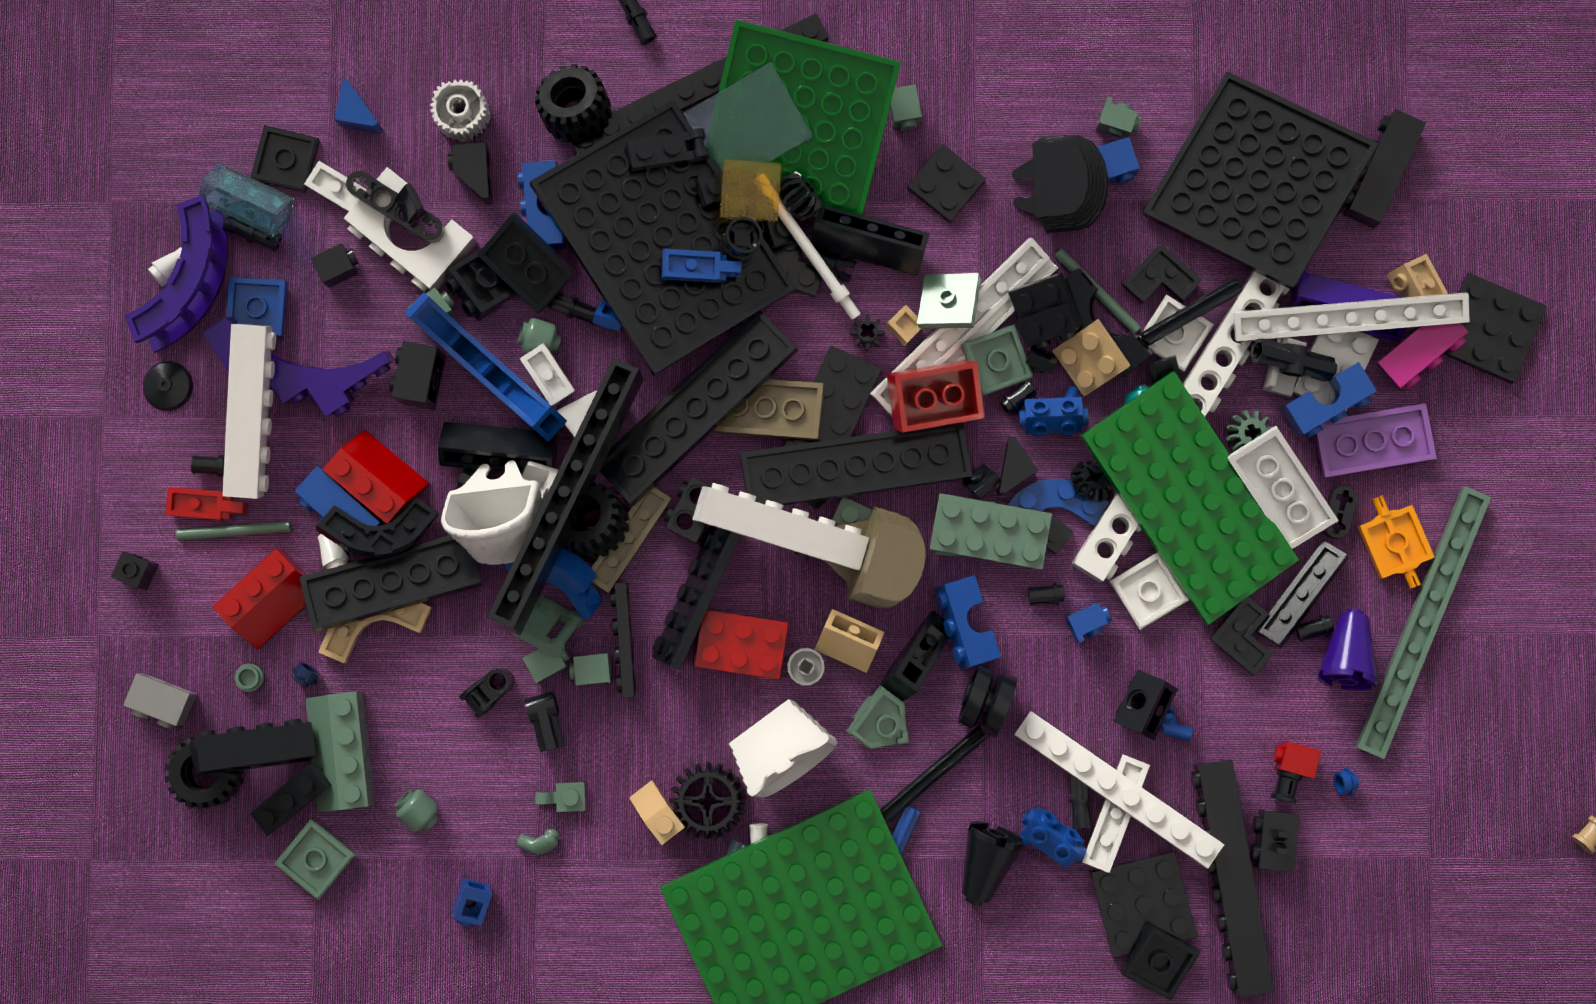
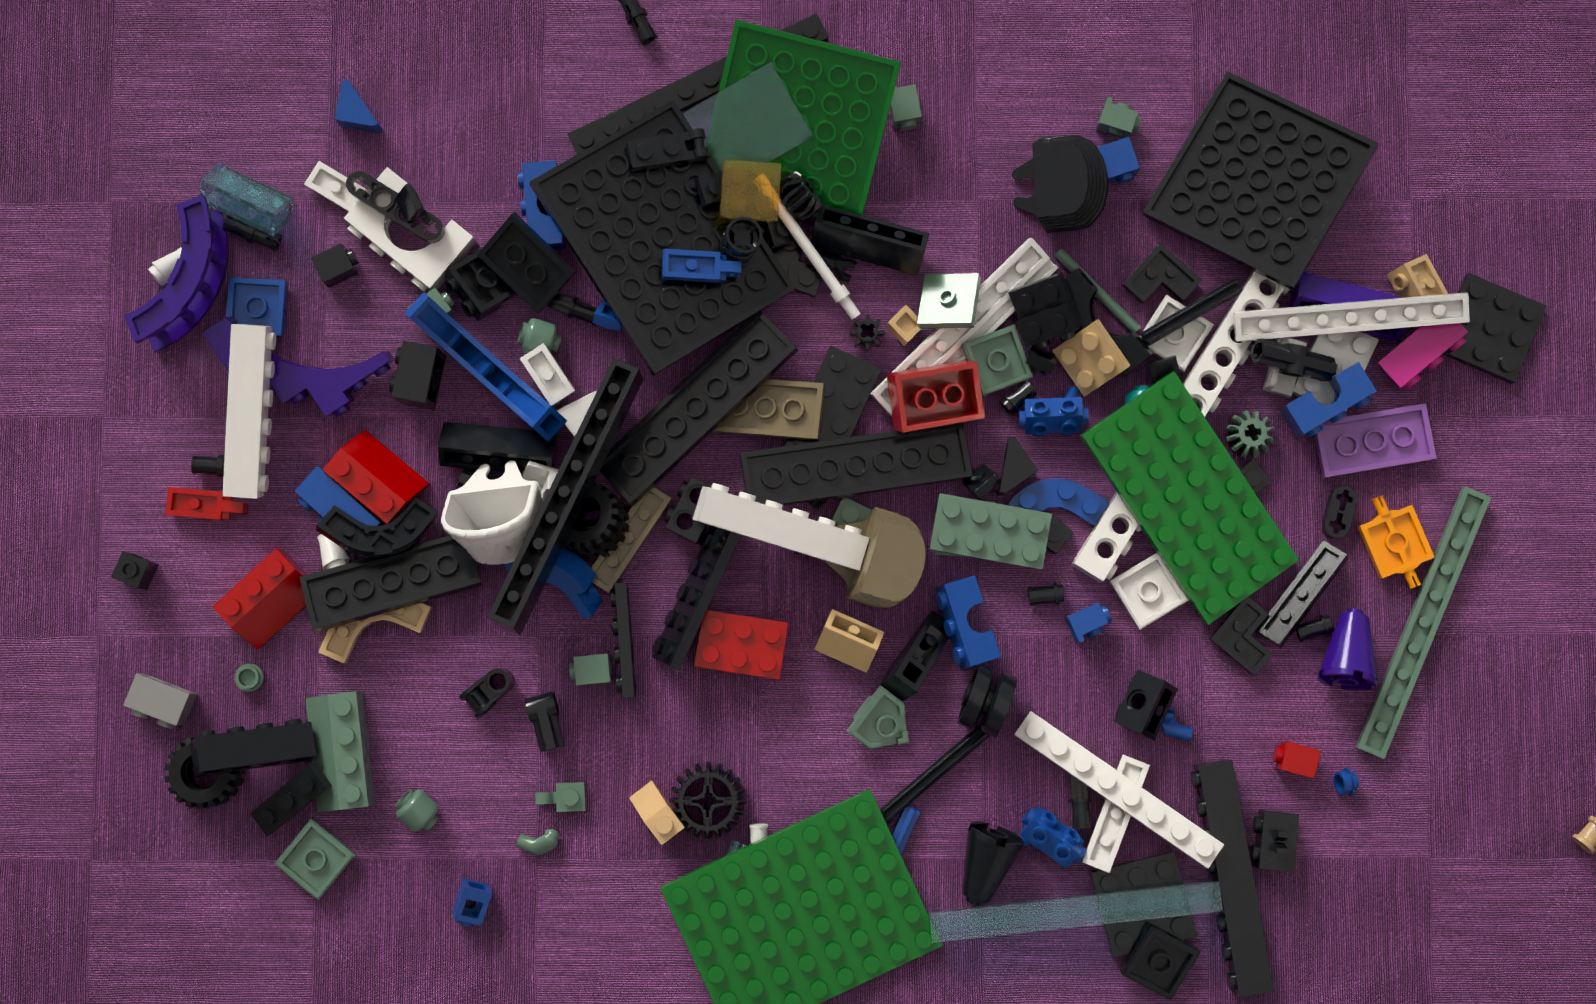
black piece [143,361,193,411] -> none
sand green bar [176,521,292,541] -> none
black tile [250,125,320,193] -> none
dark blue plate [292,662,320,687] -> none
white brick [430,79,491,143] -> none
black slope [448,143,492,204] -> none
sand green plate [514,595,585,657] -> none
sand green brick [522,649,570,684] -> none
black tyre [535,64,611,142] -> none
white piece [729,699,838,798] -> none
light grey wheel [787,648,825,686] -> none
black plate [907,144,986,223] -> none
black gear [1070,461,1114,501] -> none
white plate [1227,426,1339,549] -> none
black bush [1270,770,1303,804] -> none
black brick [1343,109,1426,229] -> none
none -> clear light blue plate [929,881,1223,943]

